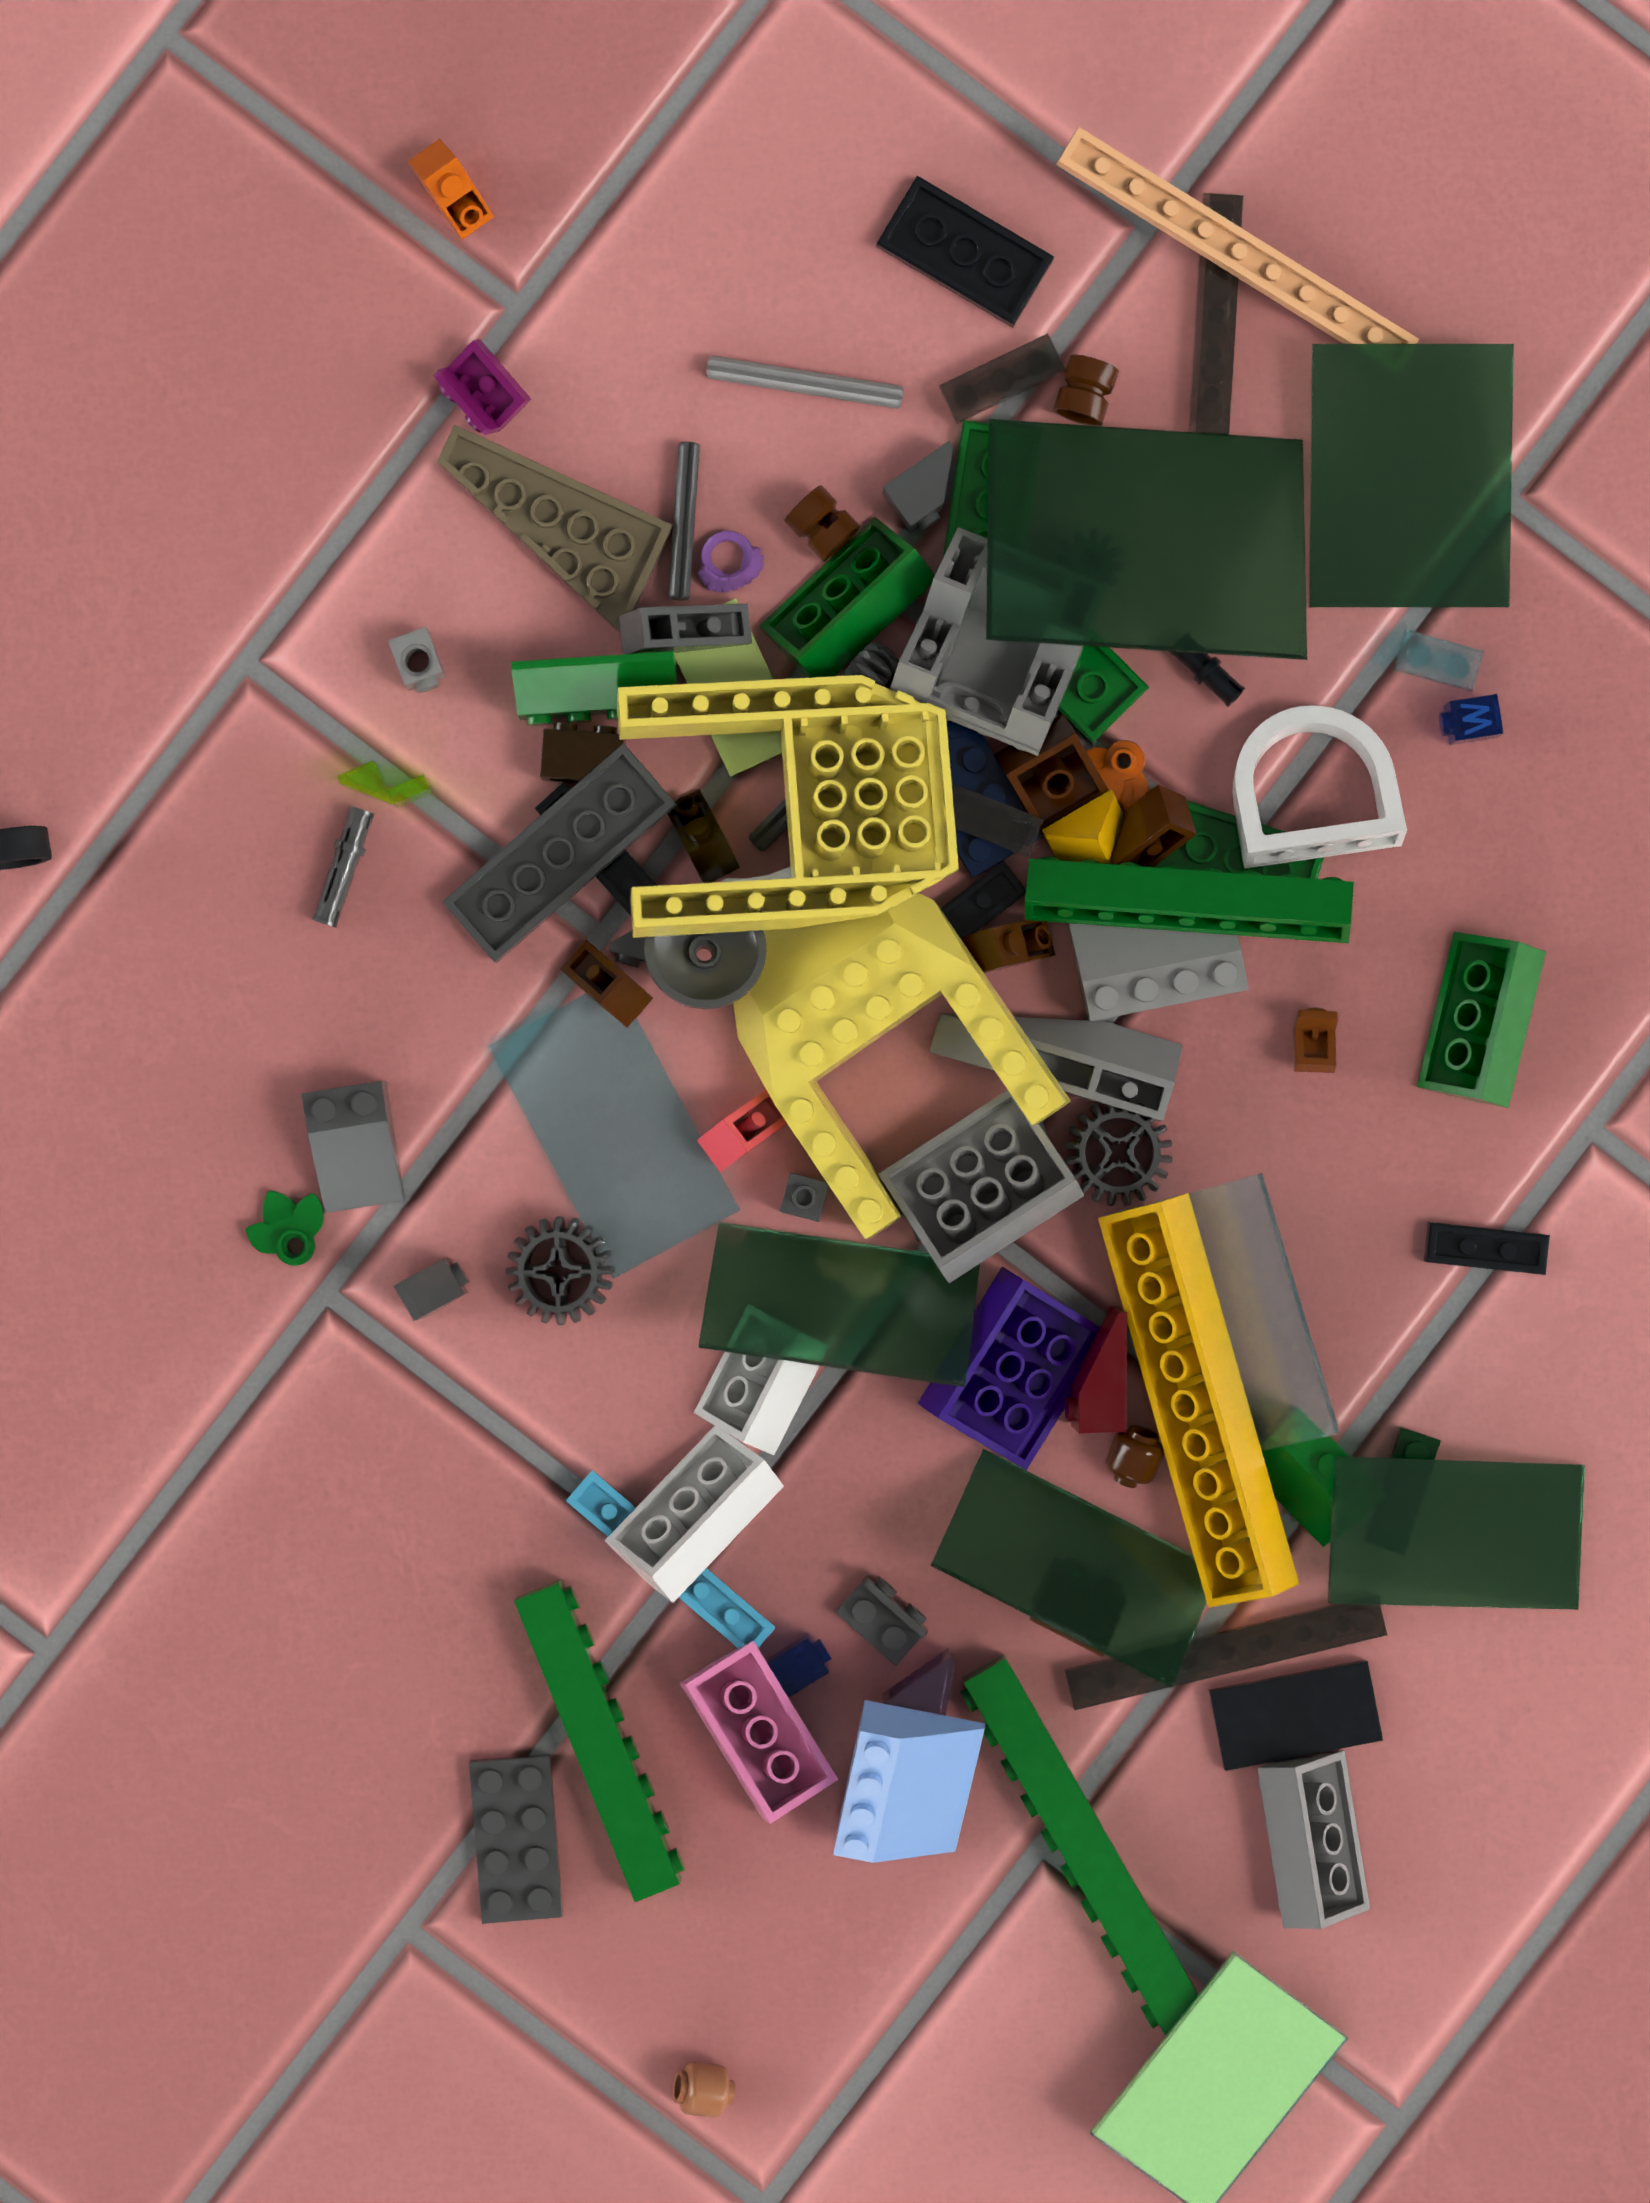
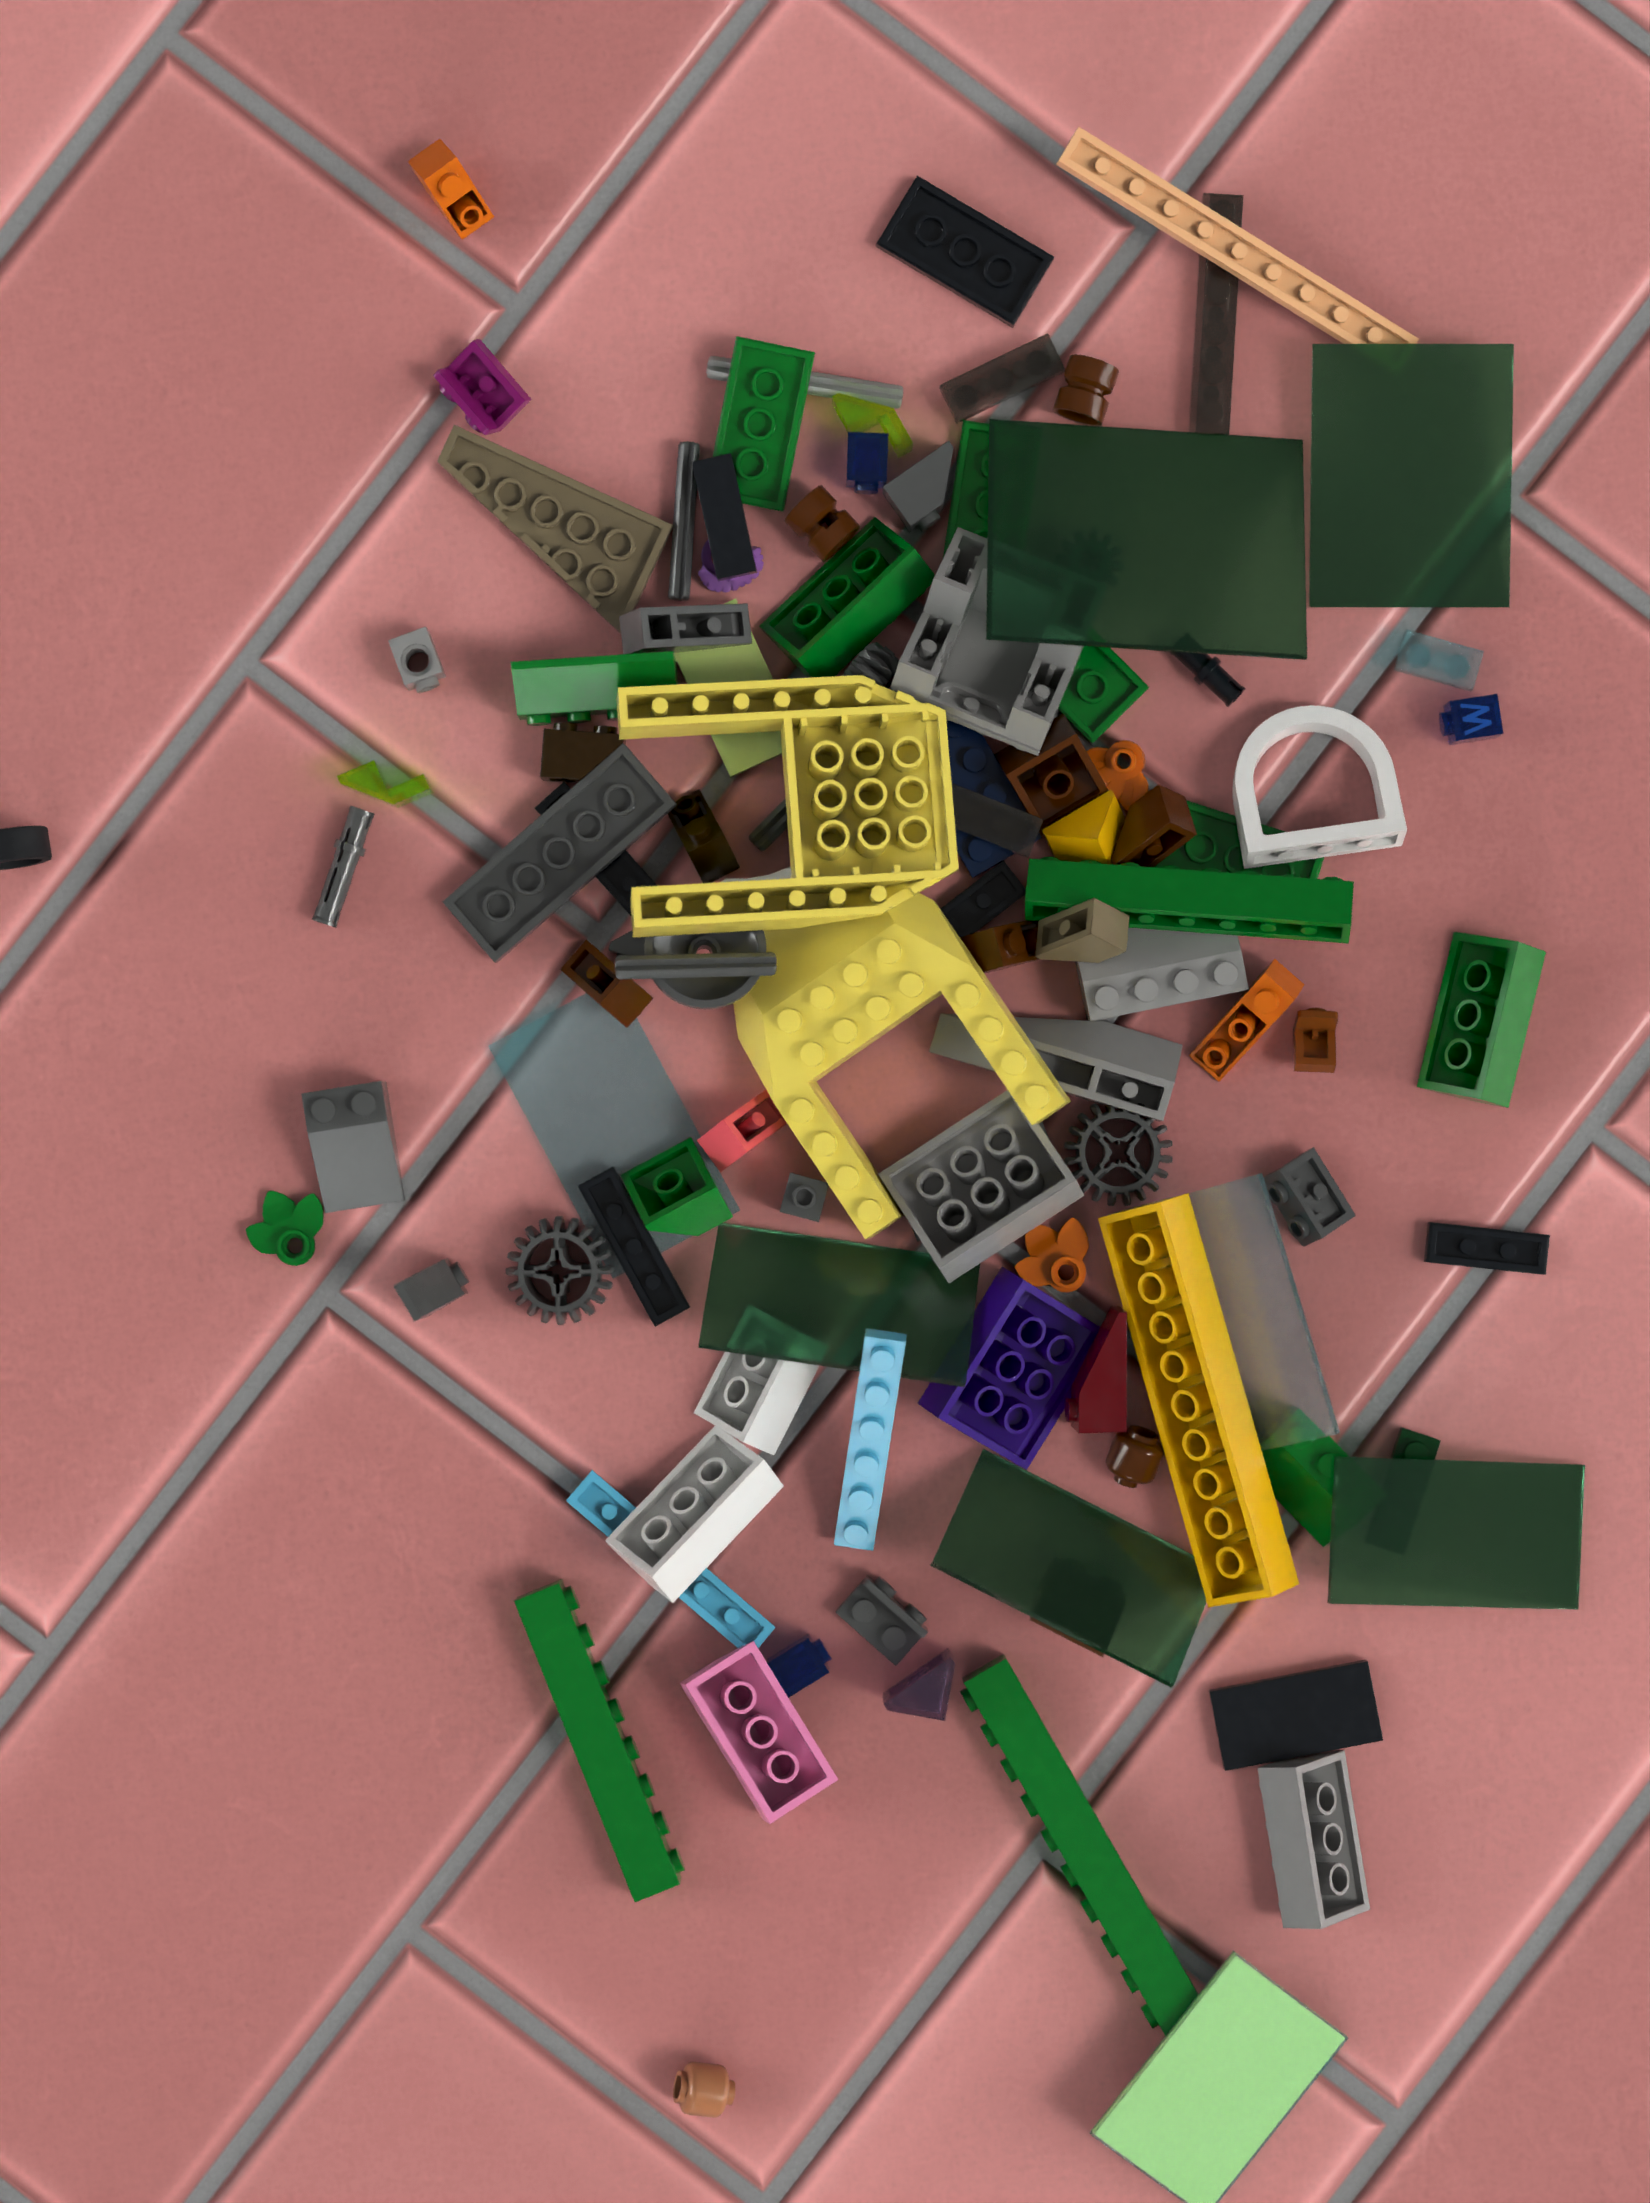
dark grey plate [469,1754,563,1924] -> none
light blue slope [833,1700,985,1863] -> none
clear smoke plate [1064,1594,1387,1710] -> none
none -> black tile [578,1166,690,1327]
none -> dark grey axle [615,952,777,979]
none -> green slope [621,1137,733,1236]
none -> black tile [692,453,757,581]
none -> green tile [713,336,815,512]
none -> clear neon green slope [832,393,913,458]
none -> medium azure plate [834,1328,907,1551]
none -> clear blue brick [846,432,888,494]
none -> orange plate [1015,1217,1089,1293]
none -> dark tan slope [1035,898,1129,963]
none -> orange slope [1189,958,1305,1082]
none -> dark grey bracket [1261,1147,1356,1246]

